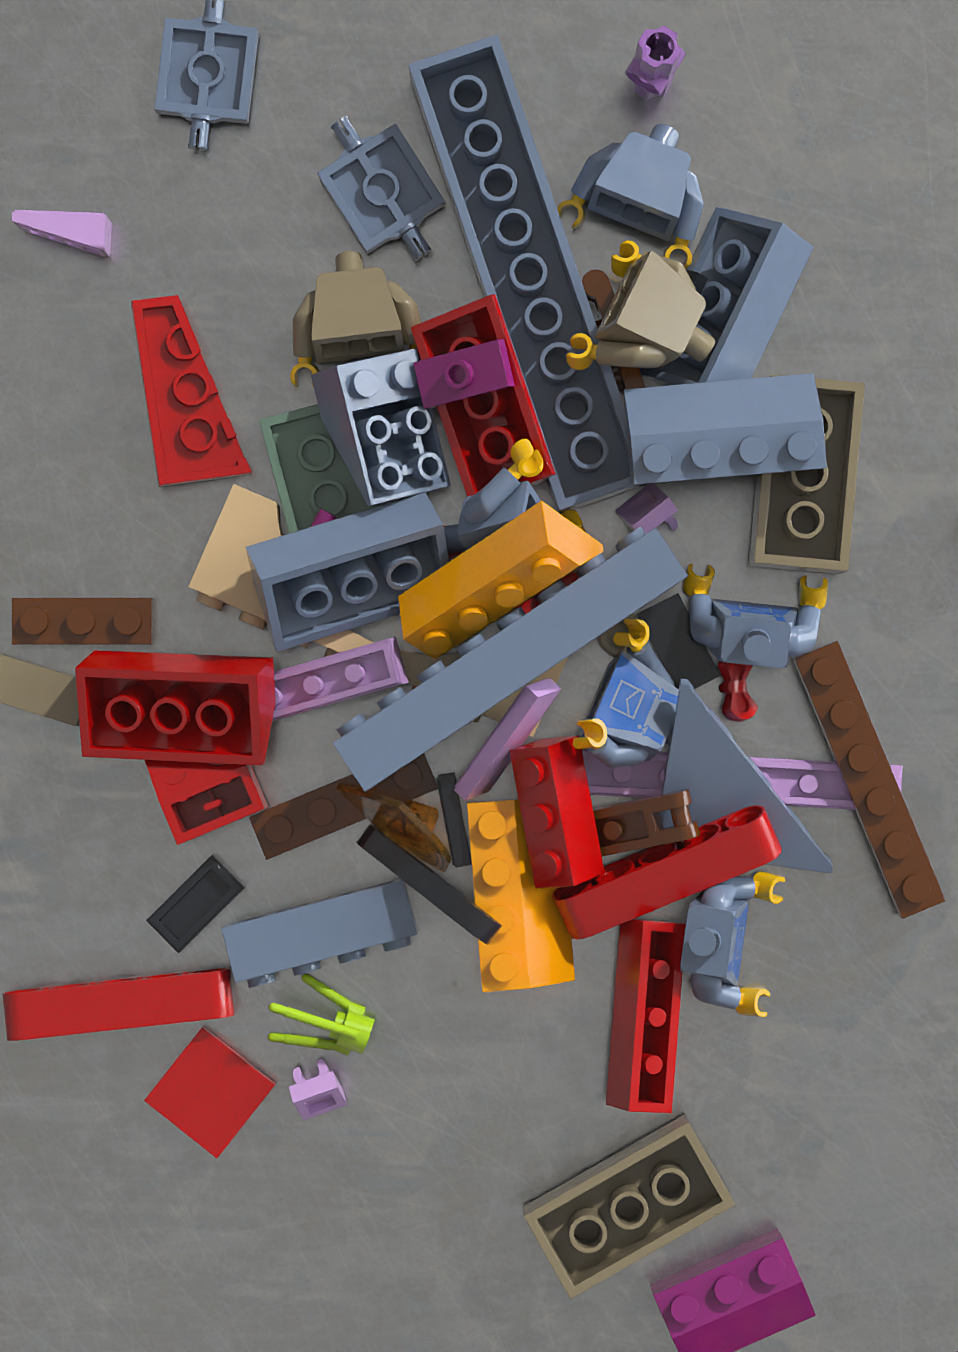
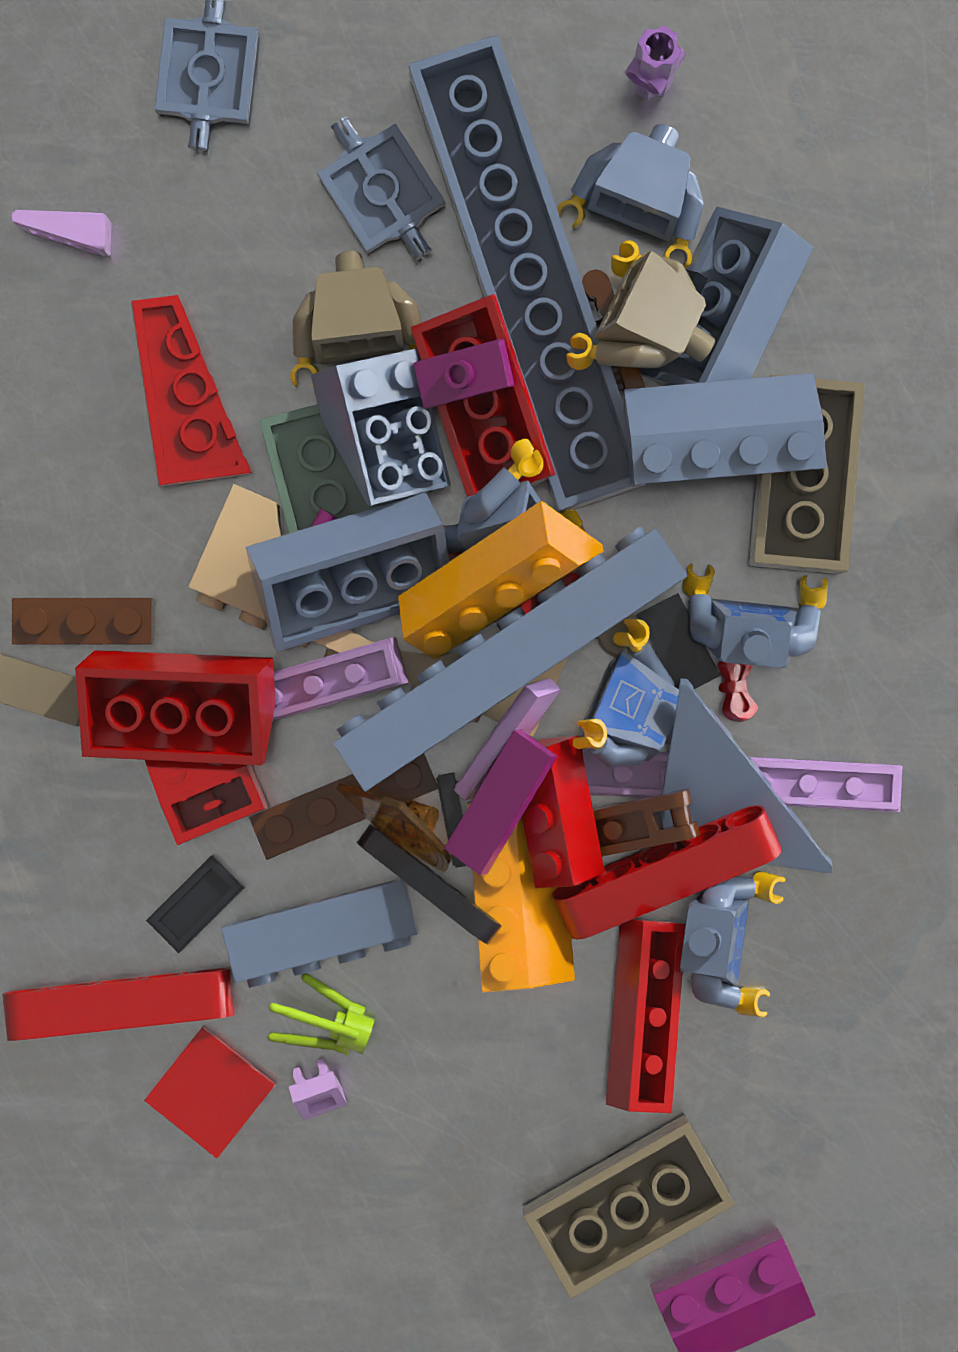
lavender tile [615,483,678,534] -> none
reddish brown plate [793,641,946,919] -> none
none -> magenta tile [445,729,557,875]

